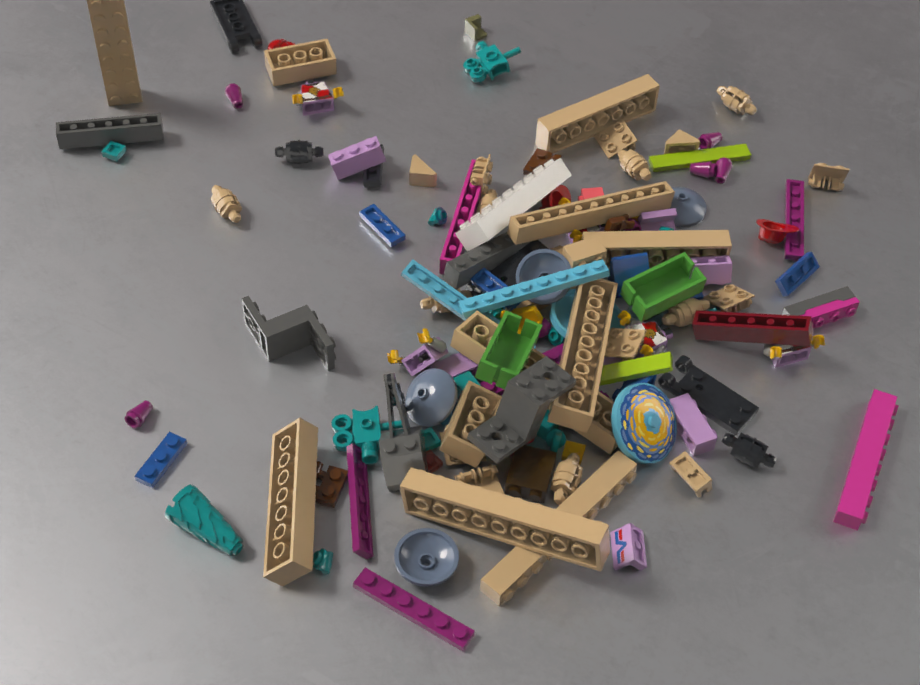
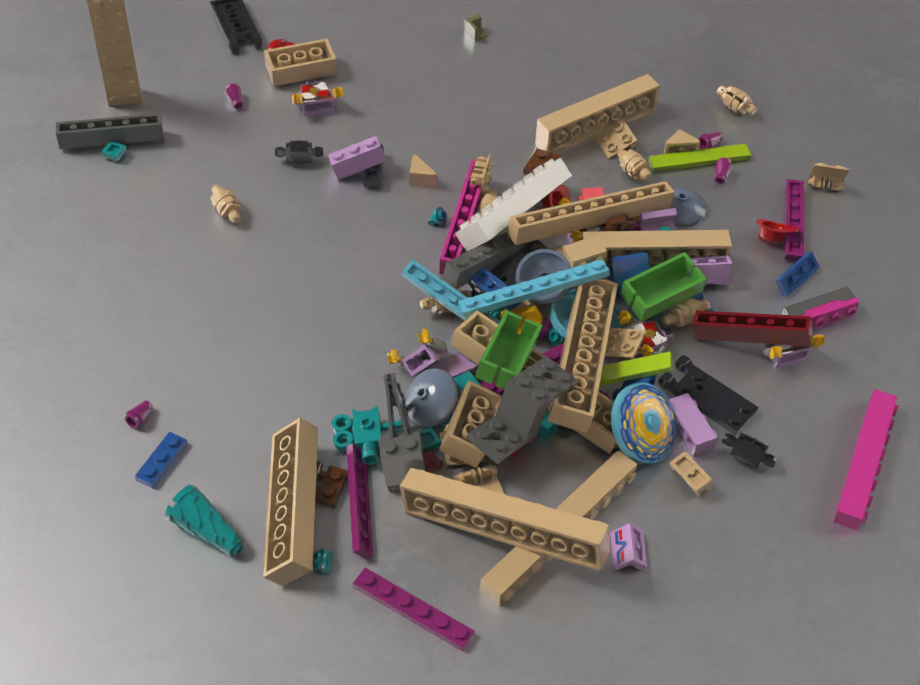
dark grey bracket [241,296,336,371] -> none
blue plate [359,204,406,247] -> none
sand blue dish [394,528,459,586] -> none
teal piece [463,41,521,83] -> none
dark brown brick [505,445,557,503] -> none
teal plate [546,429,566,452] -> none
tan piece [550,453,583,505] -> none
yellow plate [561,440,586,465] -> none
magenta cone [690,161,716,179] -> none
tan hinge [703,284,755,312] -> none

